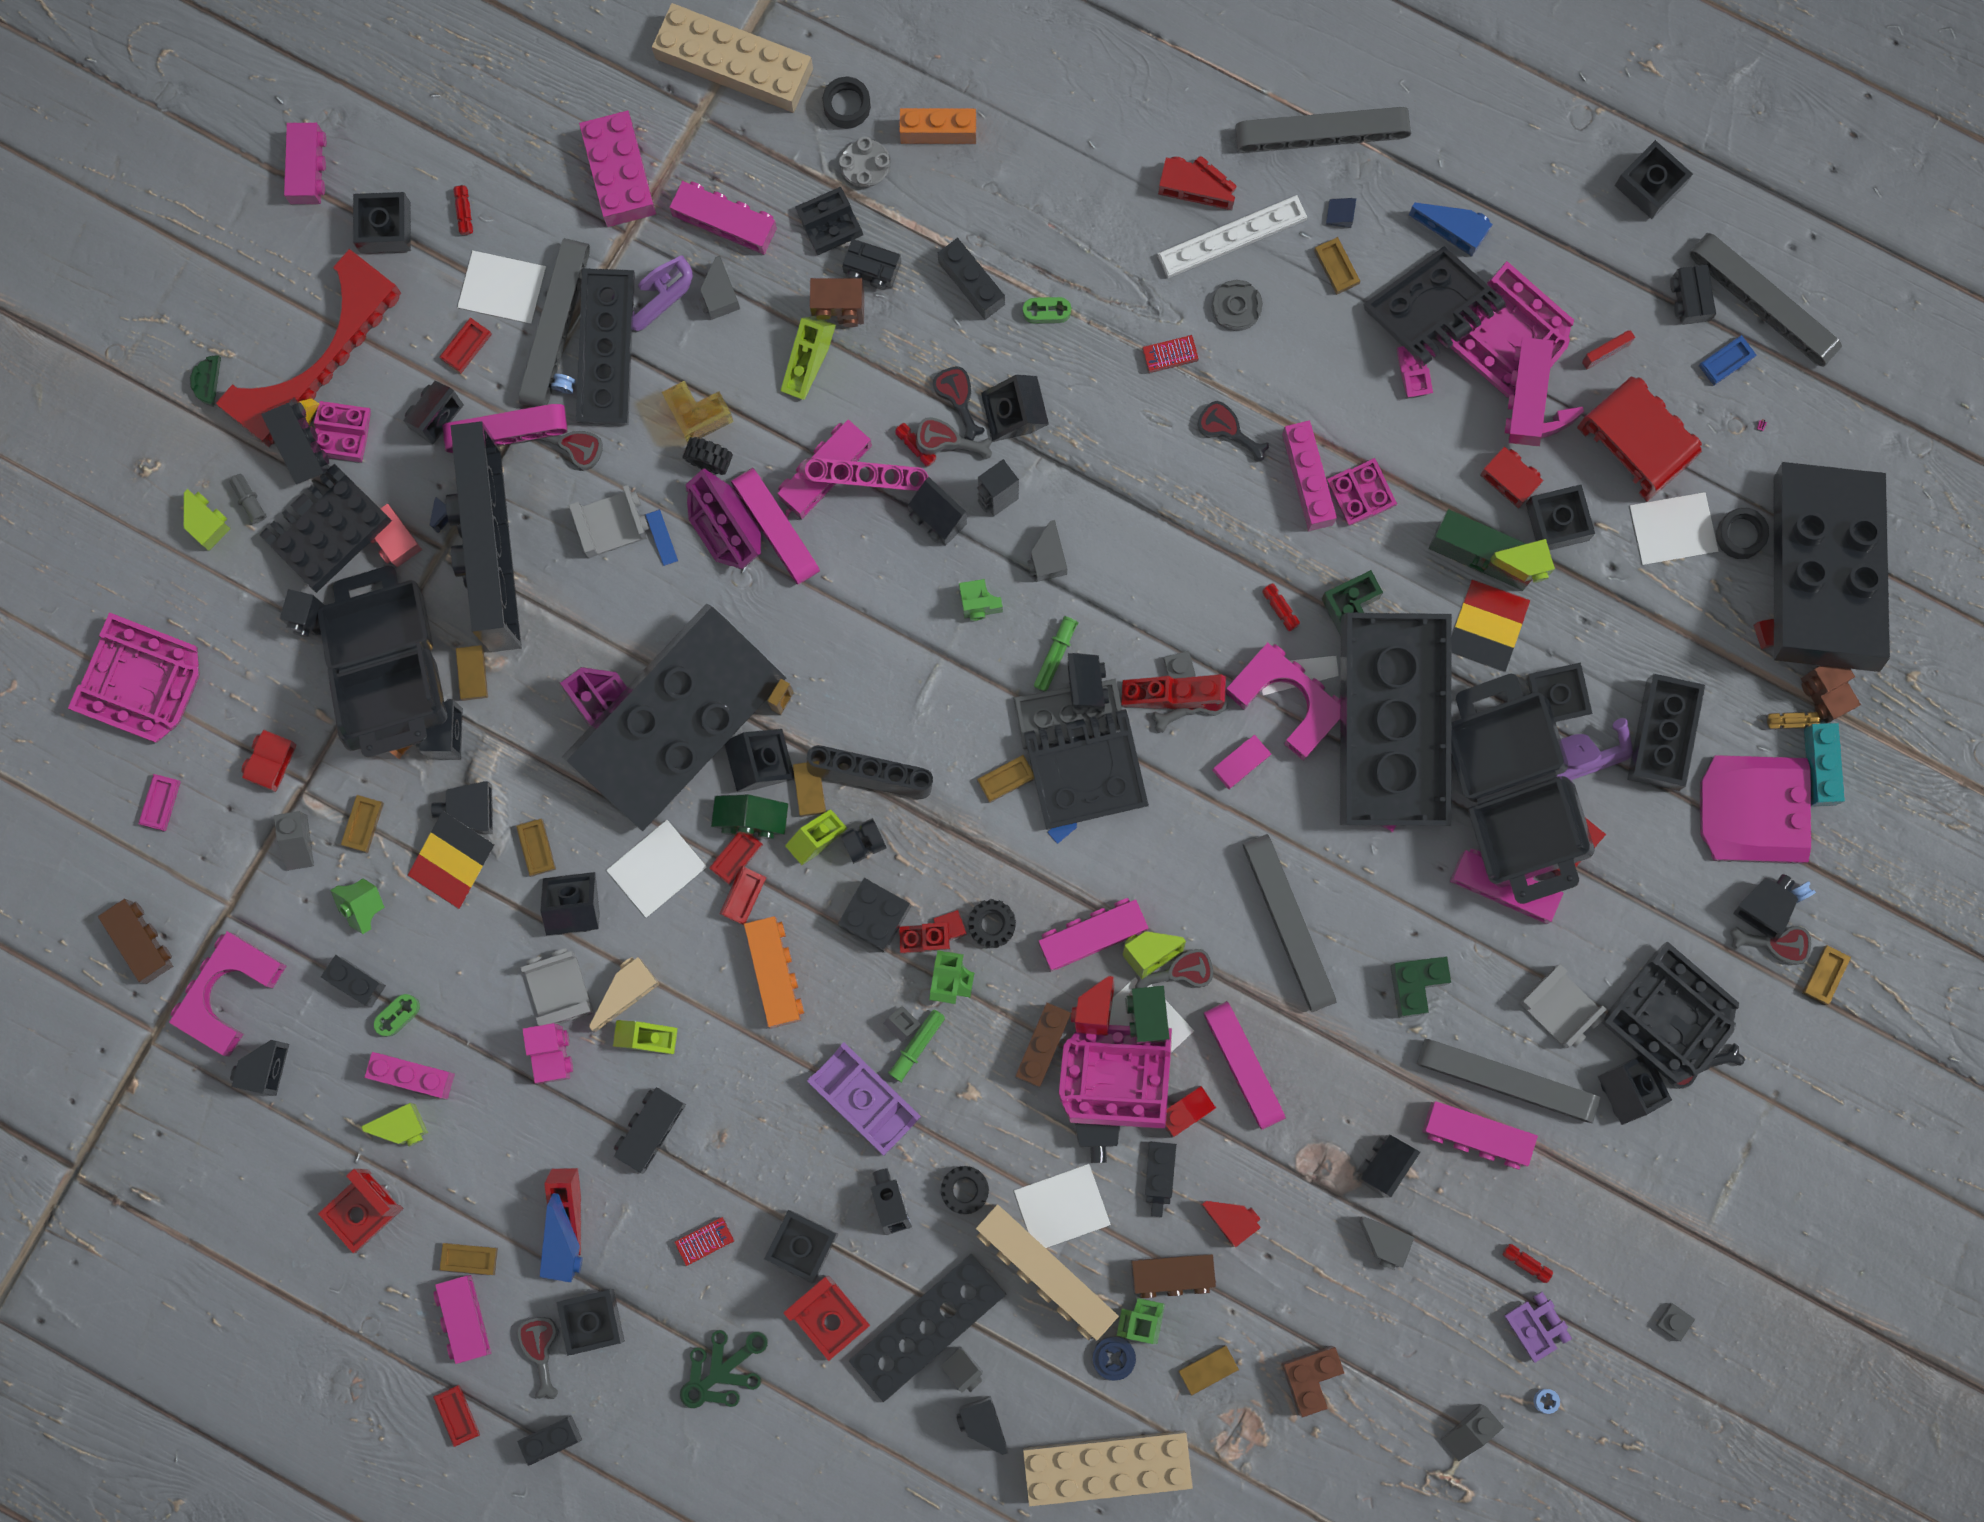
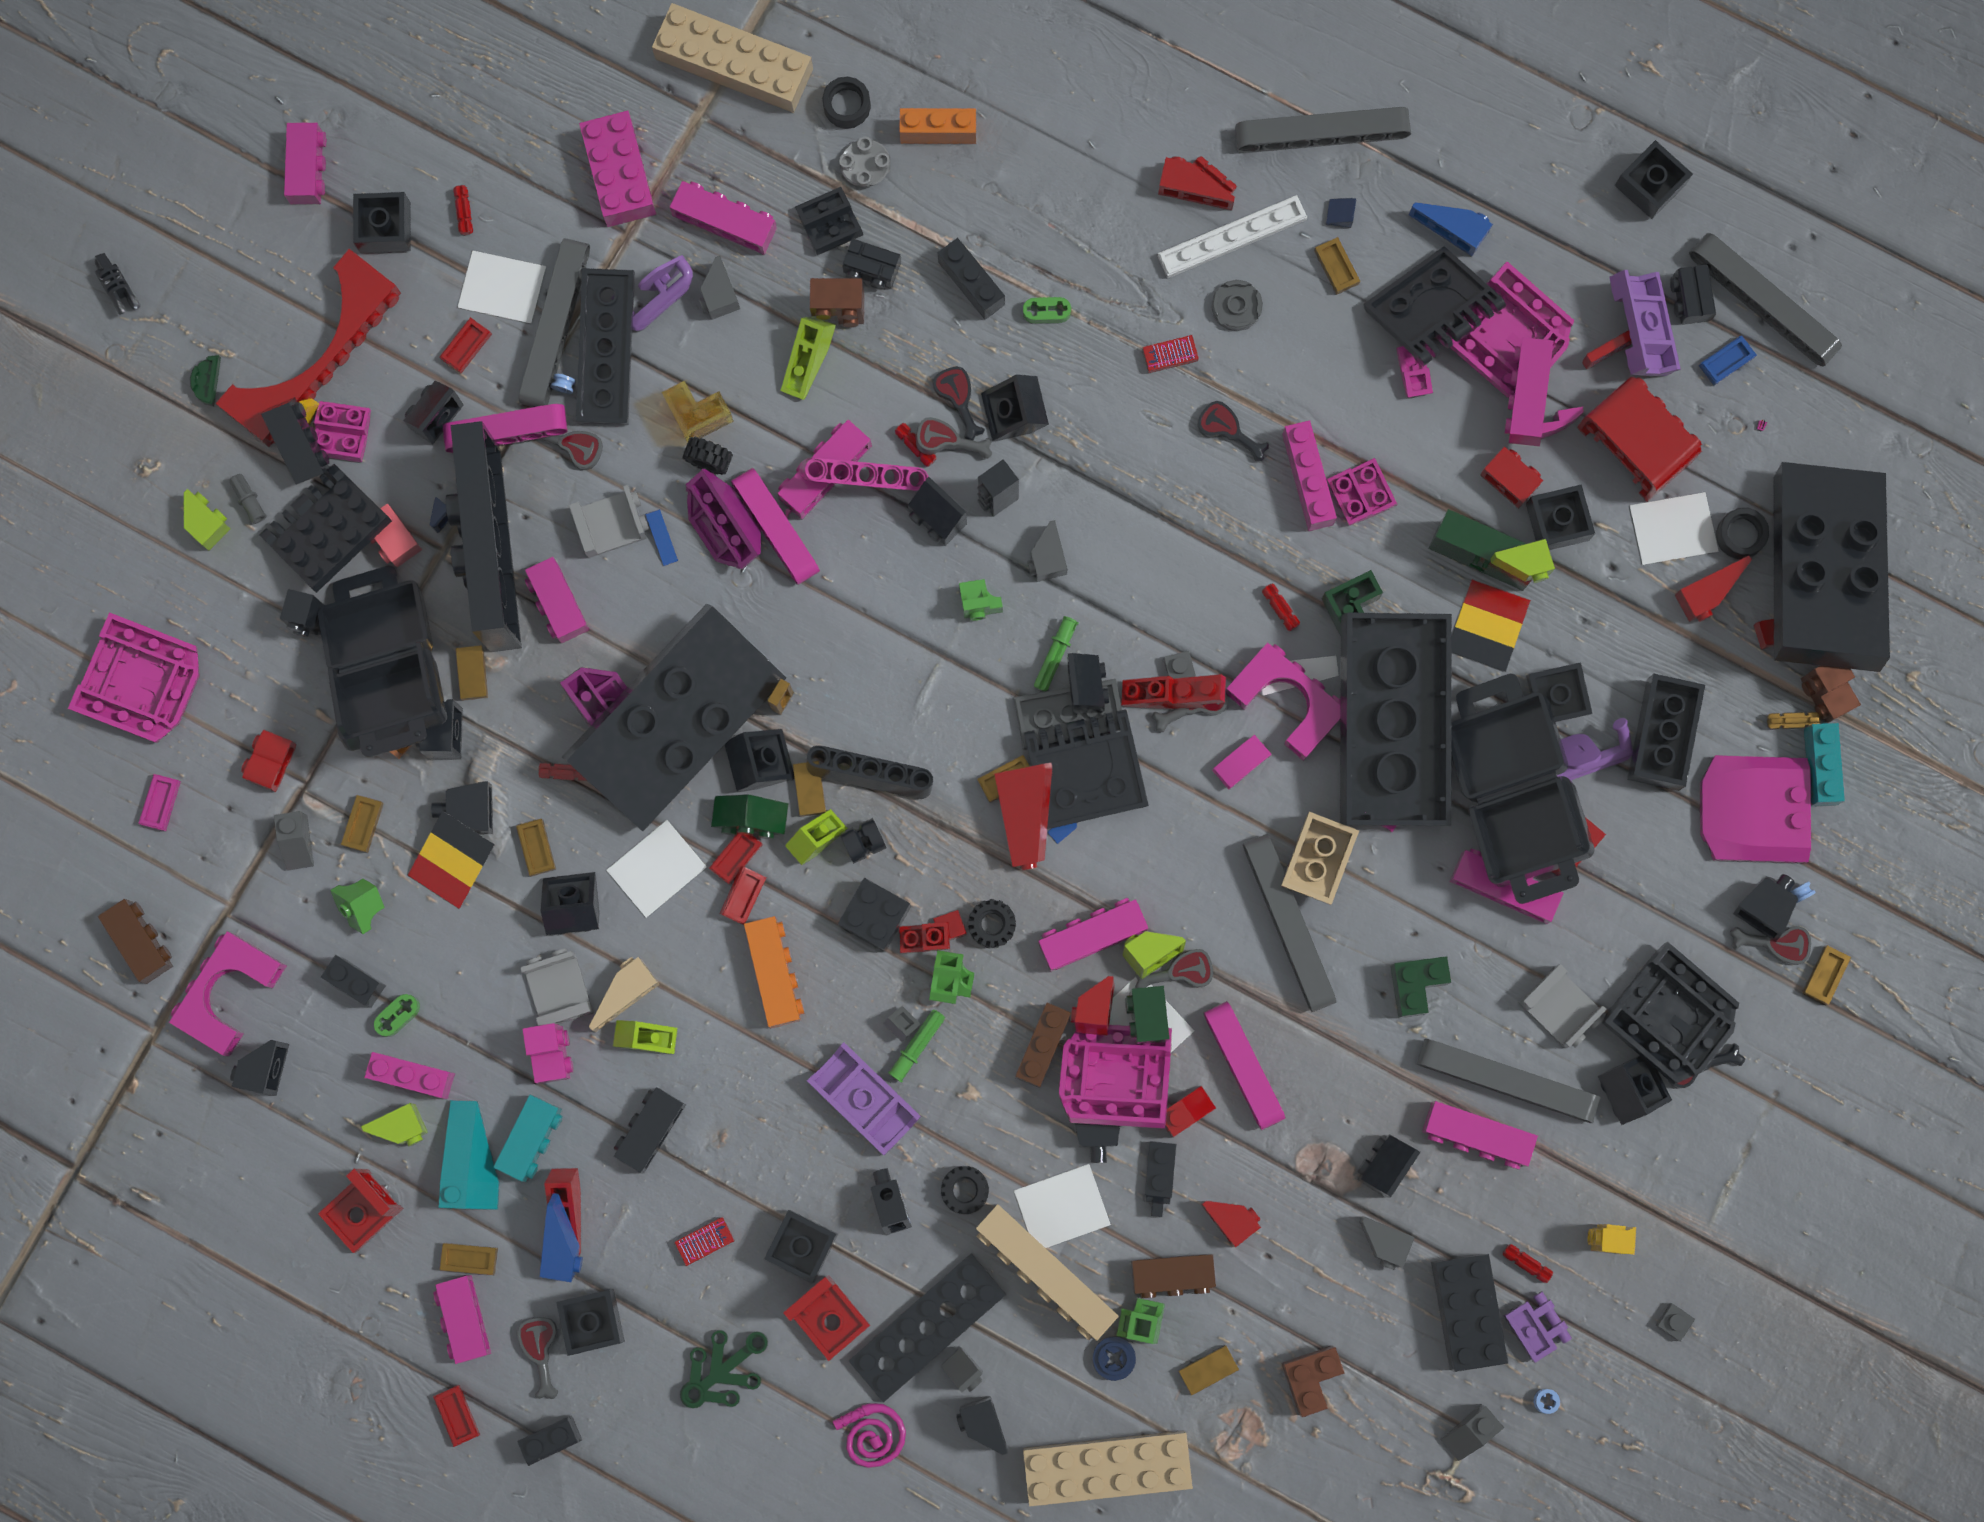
none -> black hinge [95,253,141,315]
none -> teal wedge [439,1100,500,1210]
none -> teal brick [493,1095,563,1182]
none -> dark pink brick [524,557,589,643]
none -> red axle [538,763,587,781]
none -> dark pink piece [833,1403,906,1468]
none -> red slope [994,763,1052,870]
none -> tan slope [1281,812,1359,905]
none -> black brick [1431,1254,1508,1372]
none -> yellow window [1587,1224,1636,1255]
none -> medium lavender piece [1609,270,1681,376]
none -> red slope [1675,556,1752,622]

